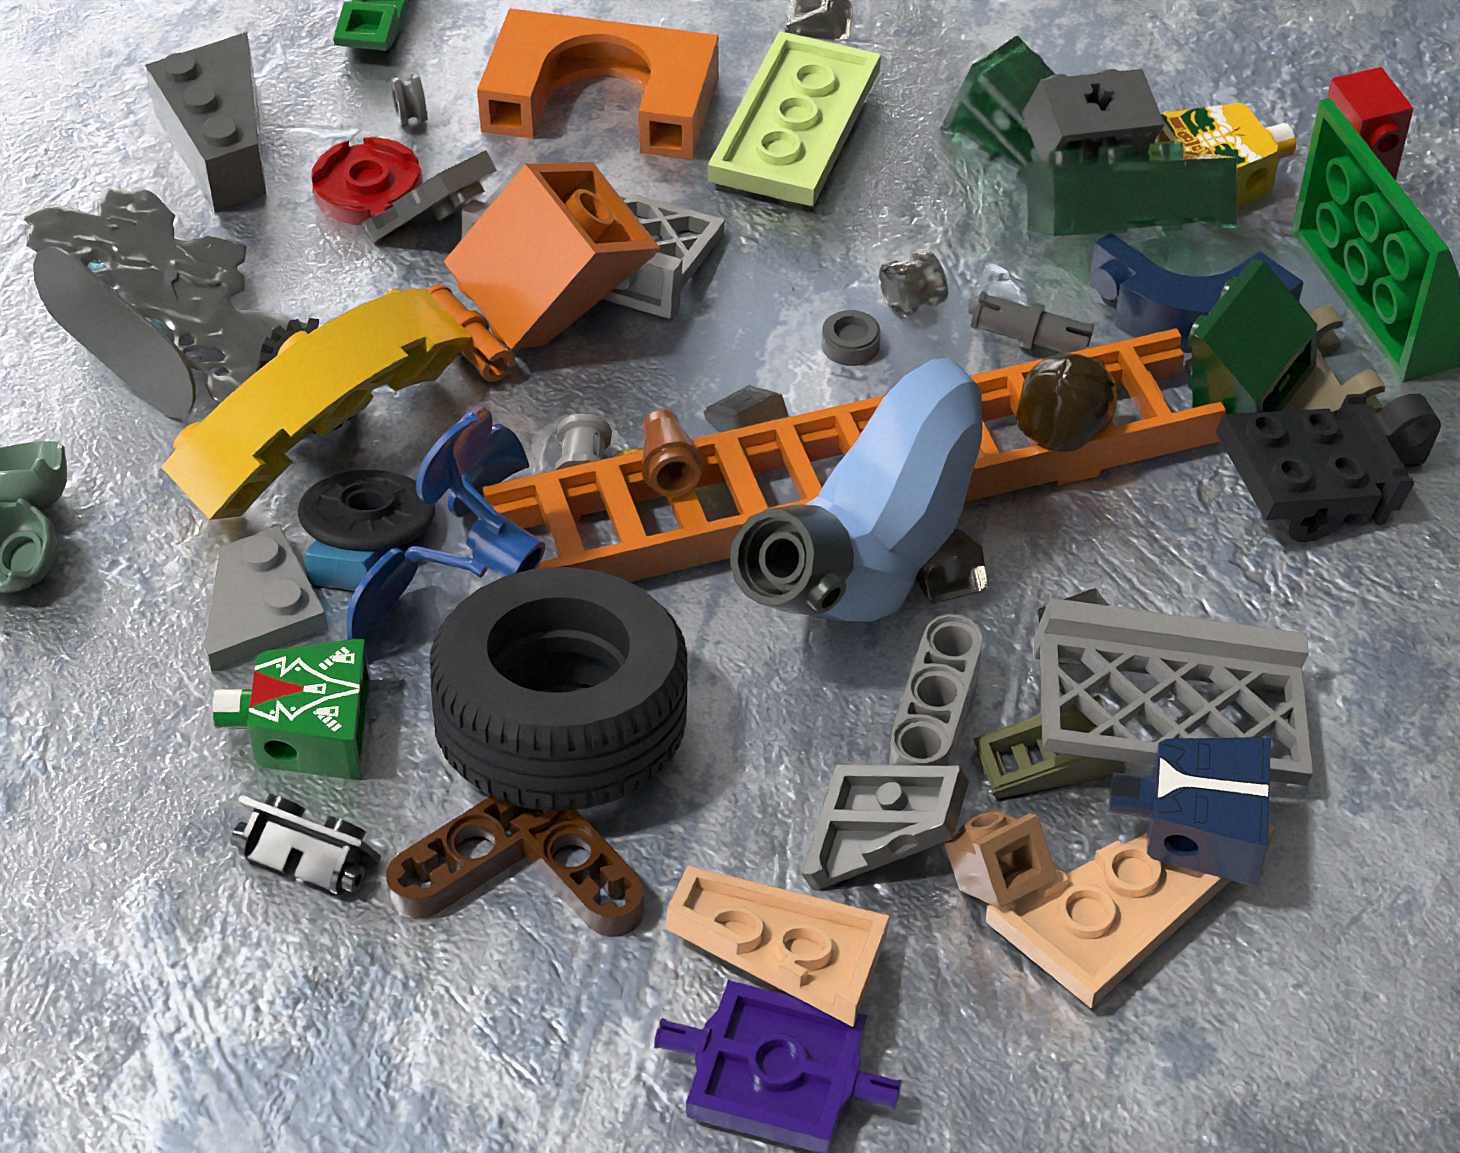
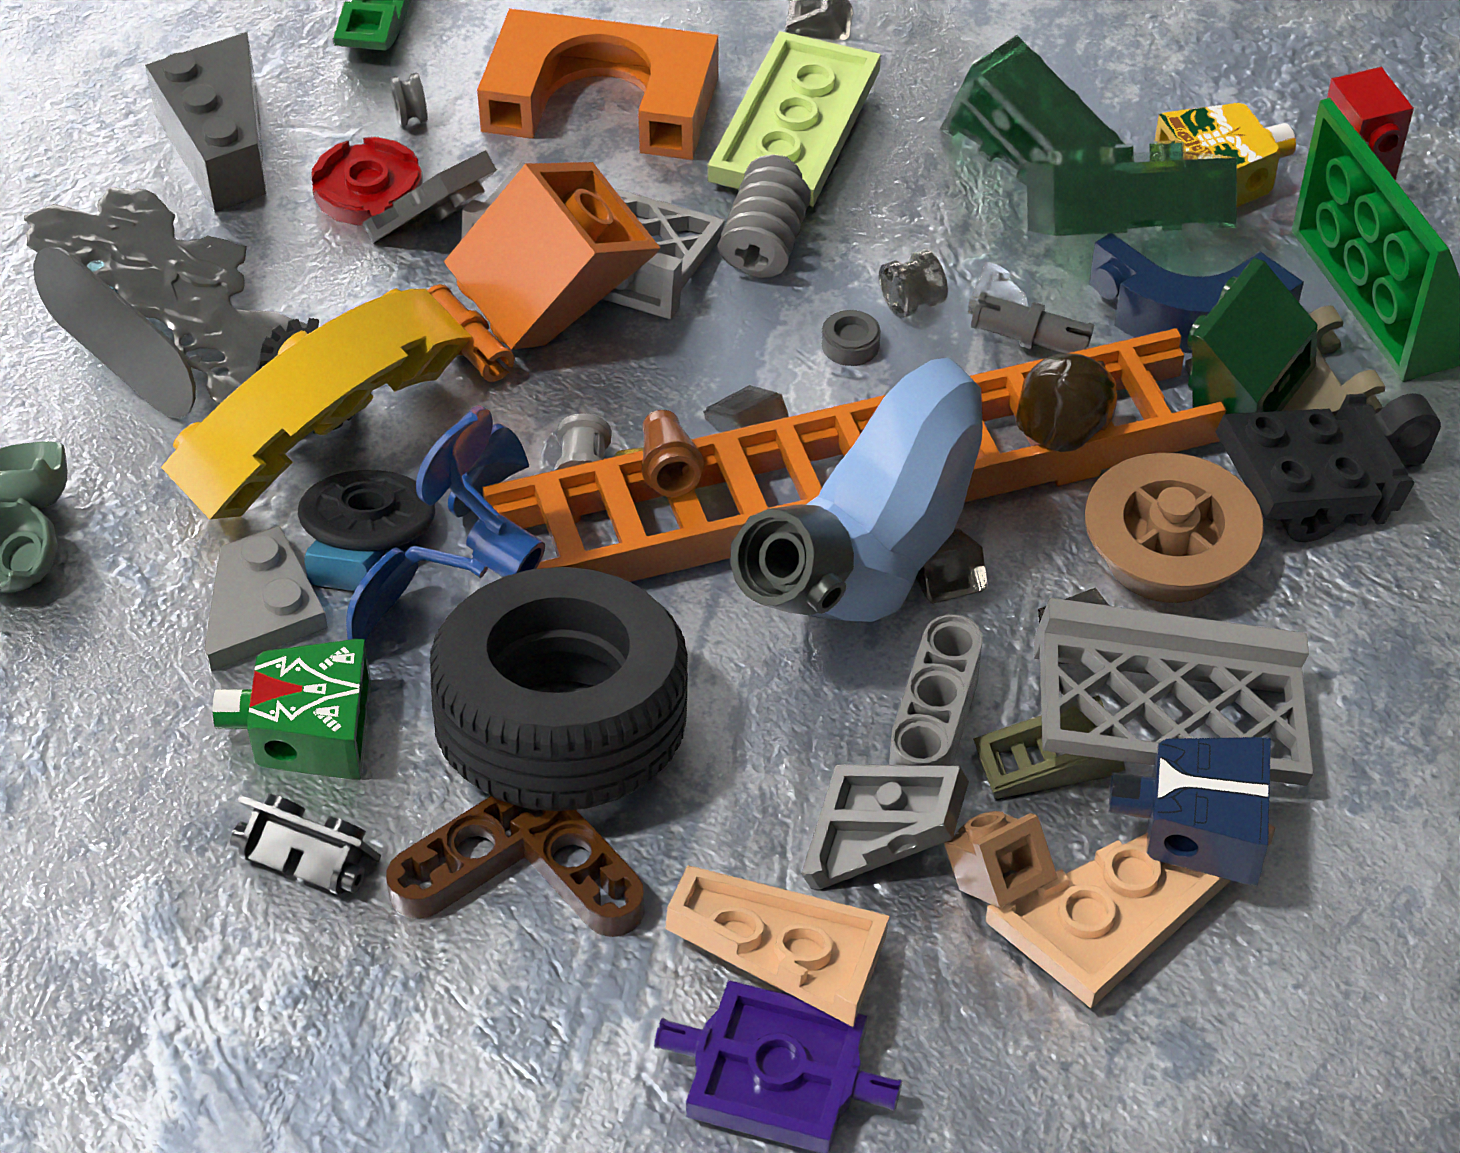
dark grey brick [1022,69,1165,169] -> none
none -> light grey piece [717,154,811,278]
none -> medium nougat wheel [1085,453,1263,603]

